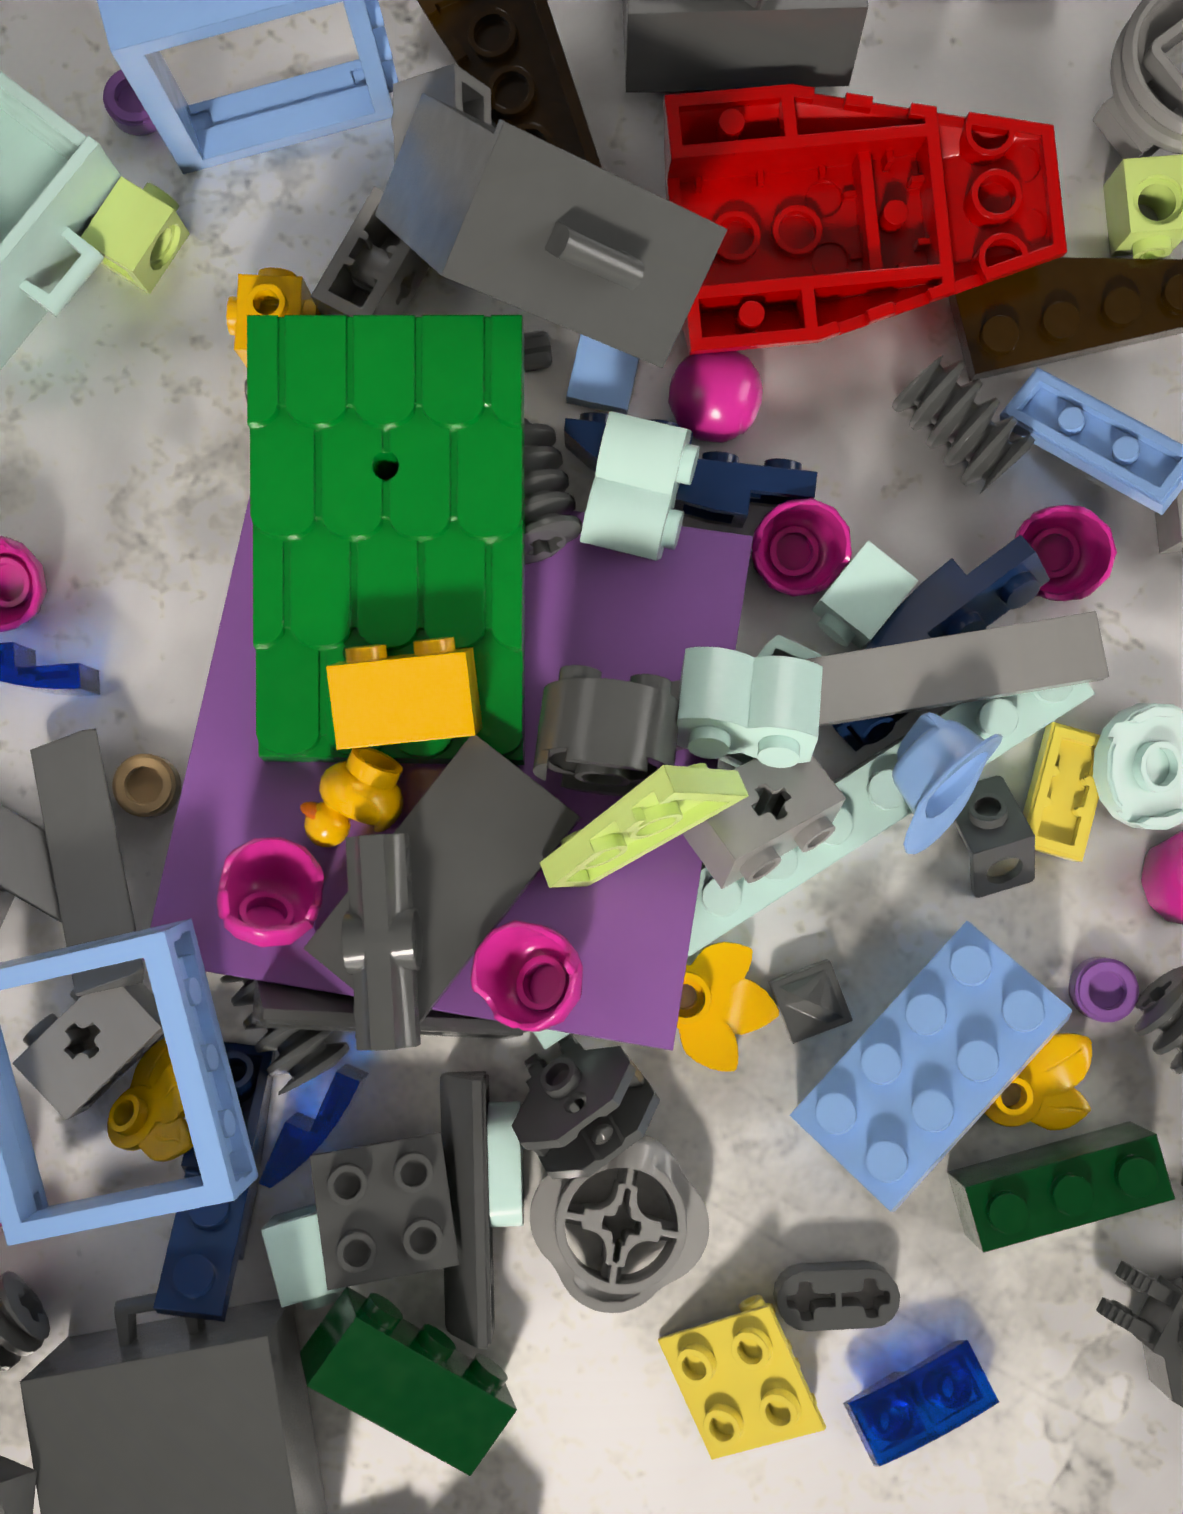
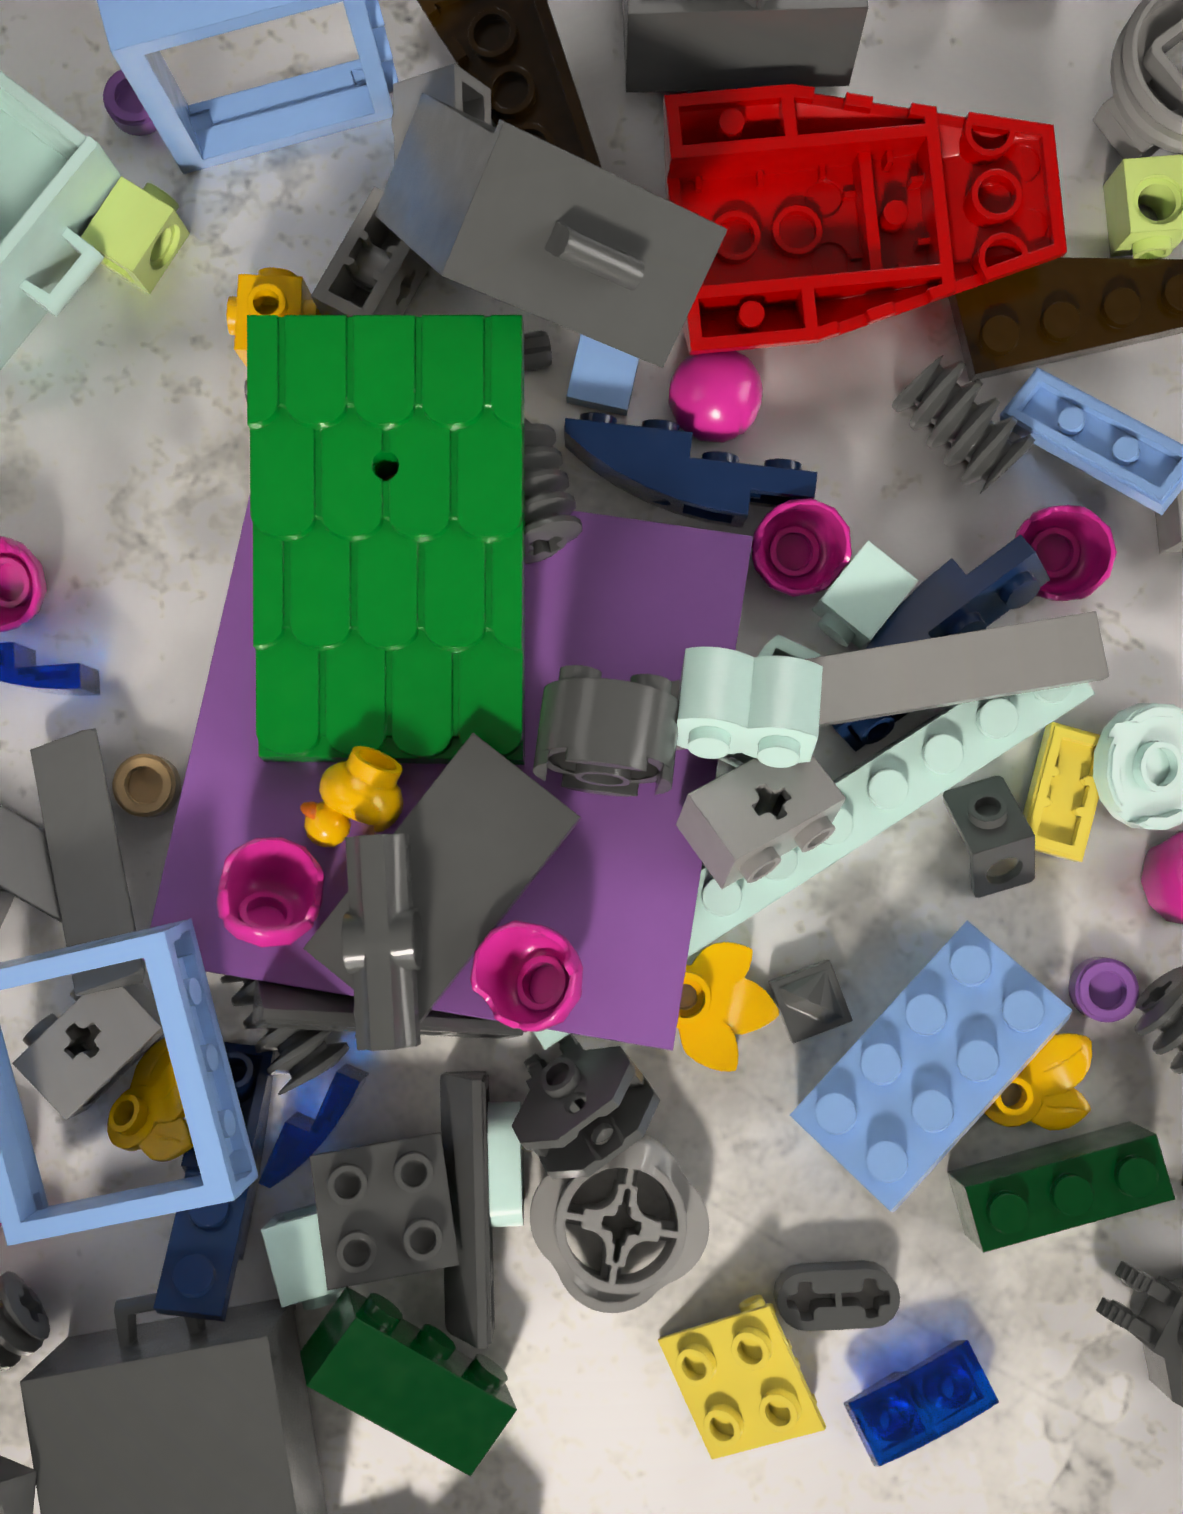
yellow brick [326,637,483,750] -> none
yellowish green wing [540,763,749,888] -> none
light aqua brick [580,411,700,560] -> none
light blue piece [892,712,1003,855] -> none

